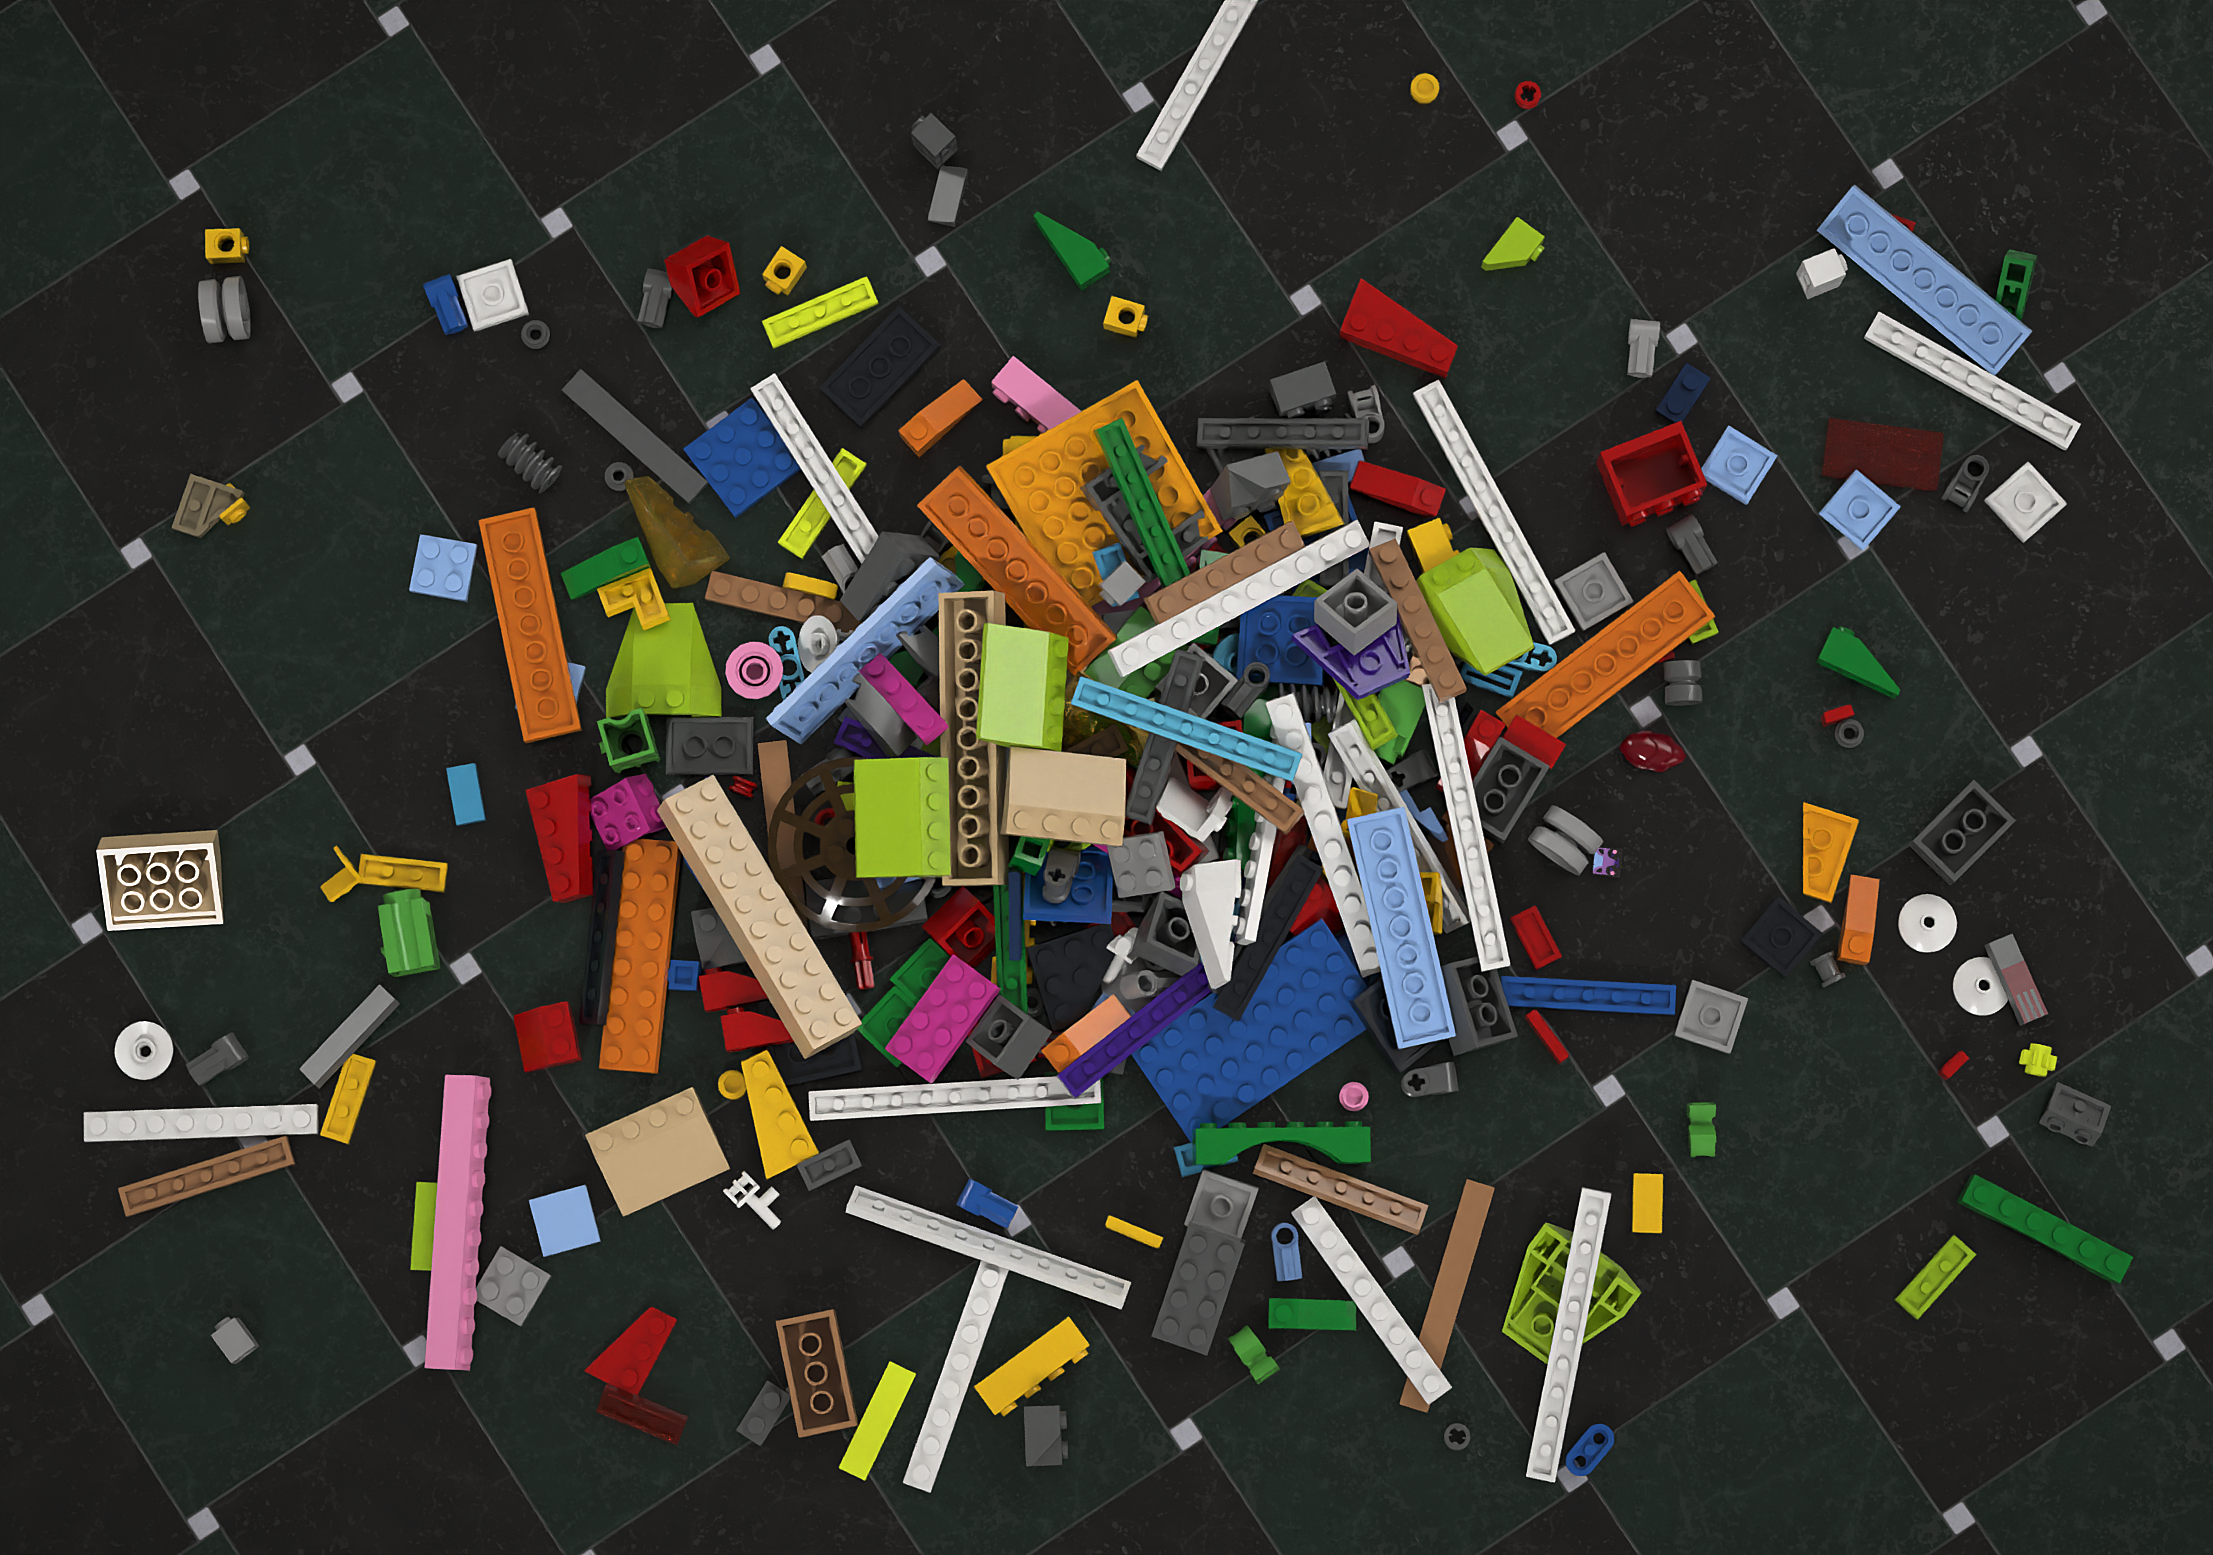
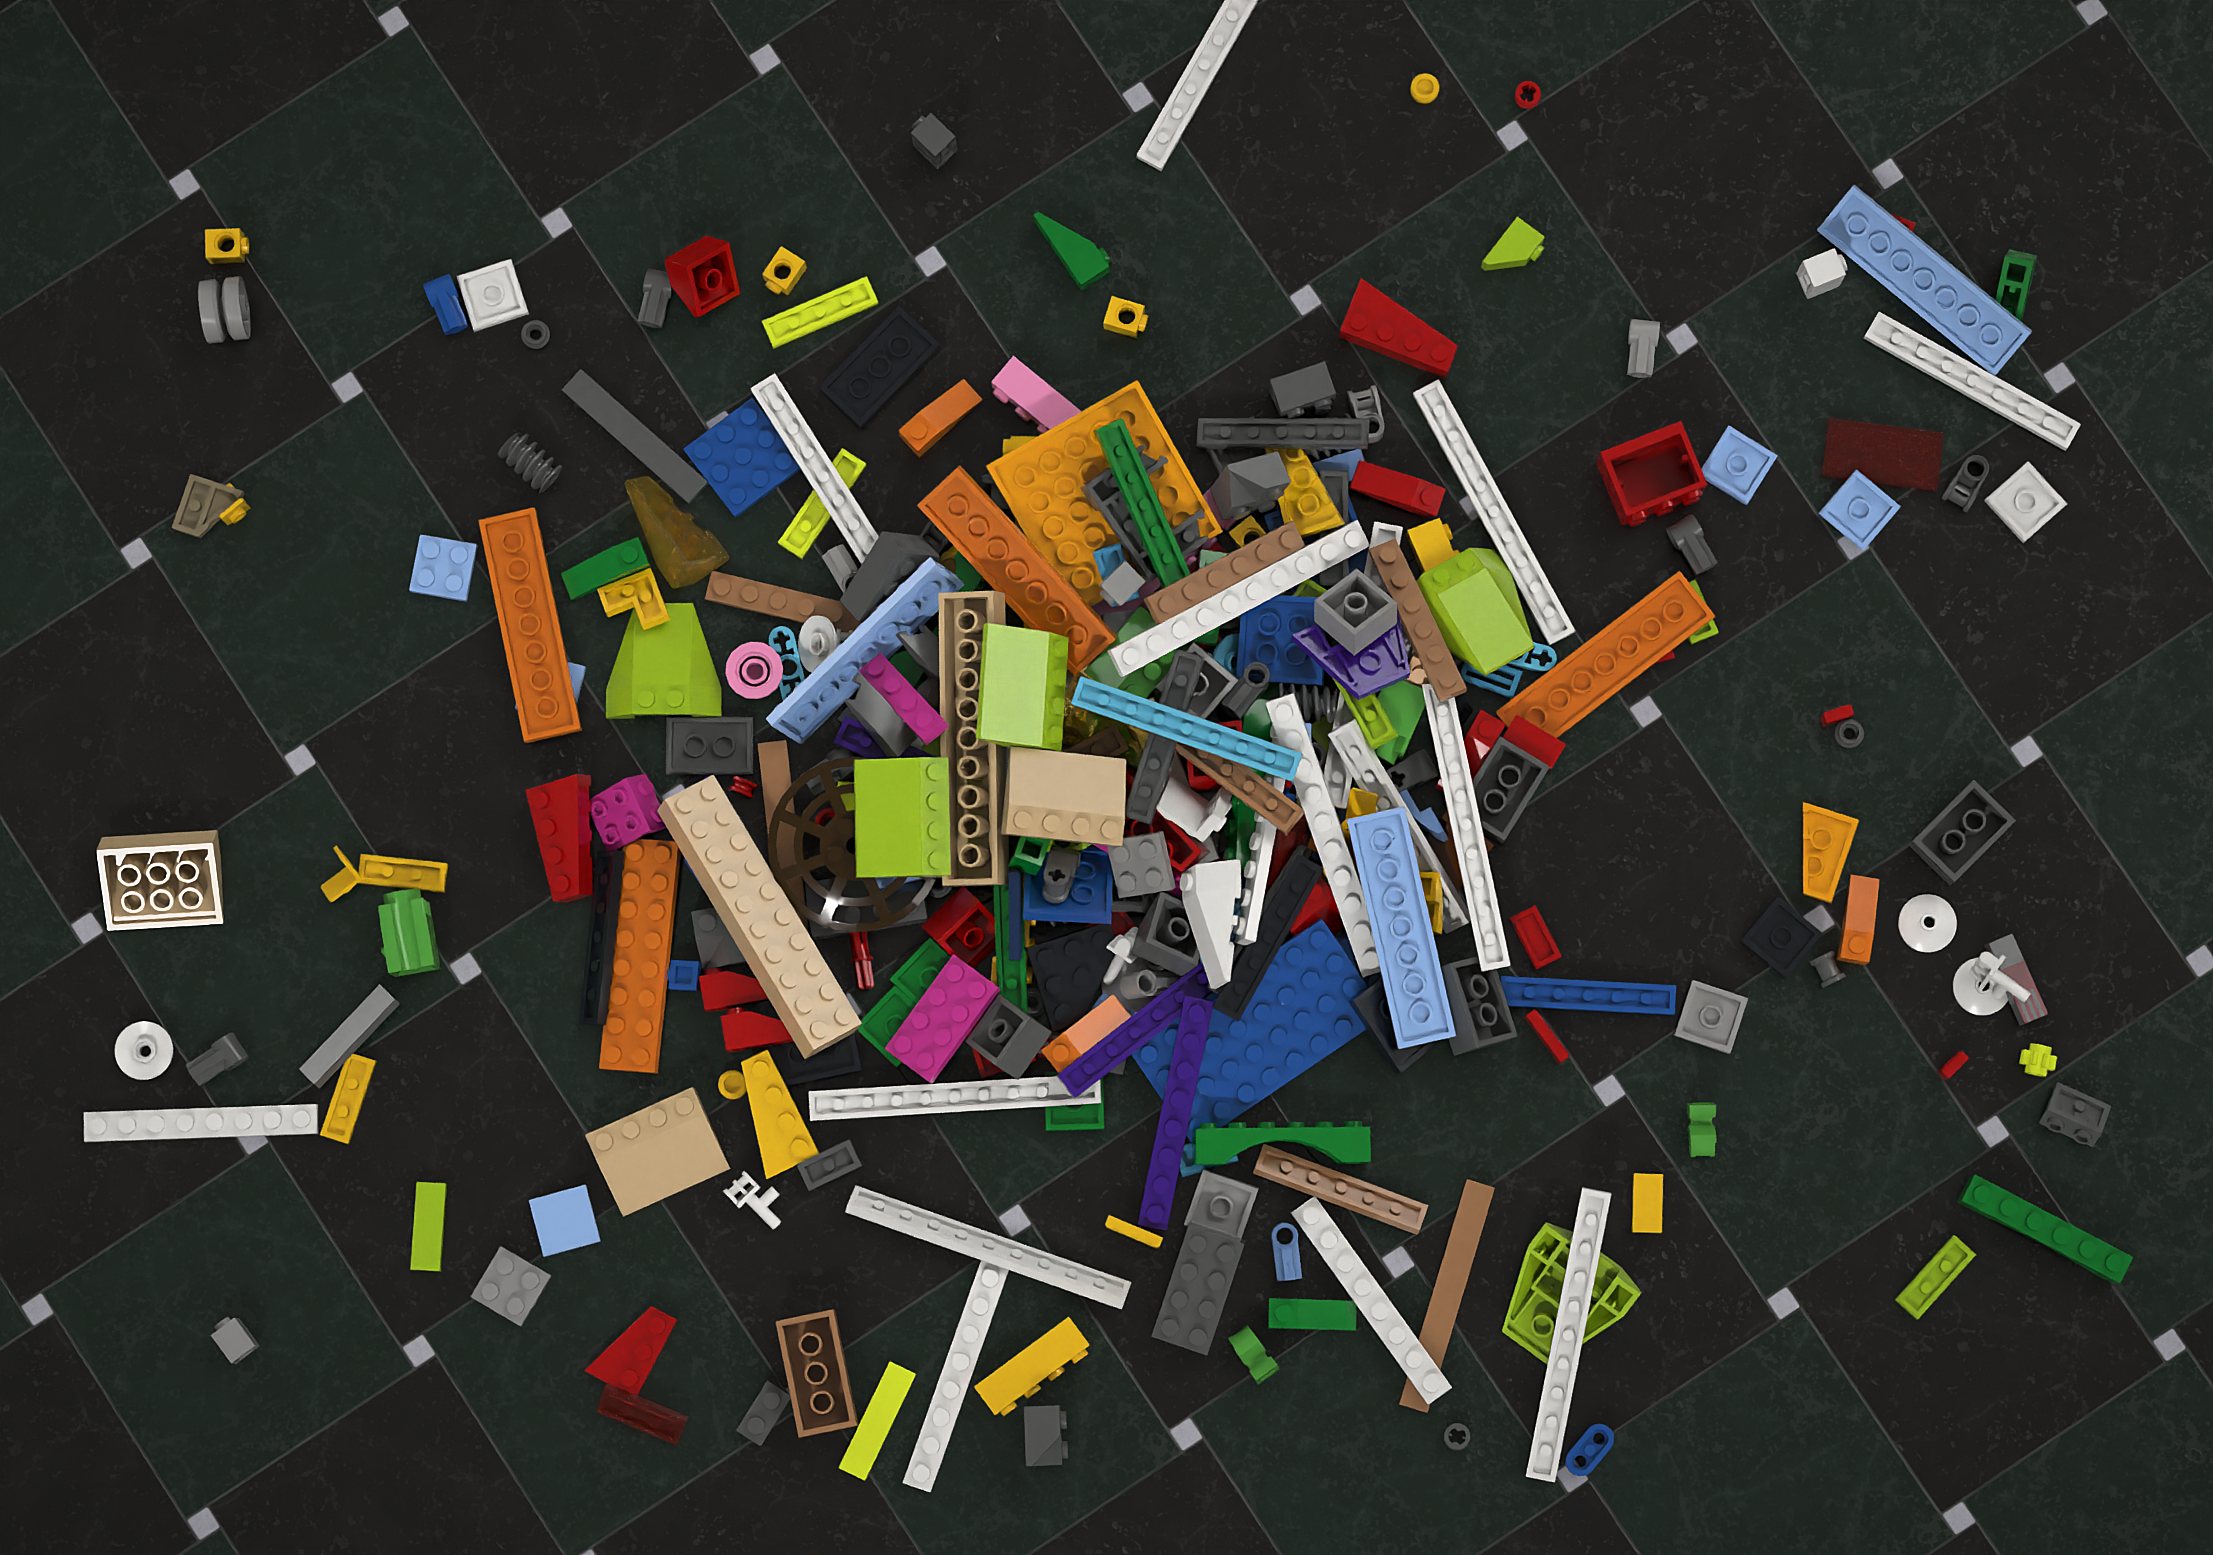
medium nougat plate [118,1136,296,1217] -> none
bright pink brick [425,1075,491,1371] -> none
dark azure tile [446,763,486,826] -> none
red slope [513,1001,582,1073] -> none
bright green piece [597,708,661,773] -> none
dark grey plate [605,462,634,491] -> none
yellow beam [782,573,839,600] -> none
slope [928,166,969,227] -> none
blue piece [956,1179,1019,1229] -> none
bright pink plate [1339,1082,1369,1111] -> none
dark grey piece [1401,1062,1459,1097] -> none
light grey wheel [1528,805,1603,876] -> none
light grey plate [1554,552,1634,631] -> none
tile [1590,846,1623,879] -> none
dark red arm [1620,731,1686,772] -> none
dark blue plate [1655,363,1711,424] -> none
dark grey wheel [1663,660,1703,706] -> none
green slope [1816,626,1900,699] -> none
none -> dark purple plate [1137,995,1214,1230]
none -> white arm [1970,952,2031,1002]

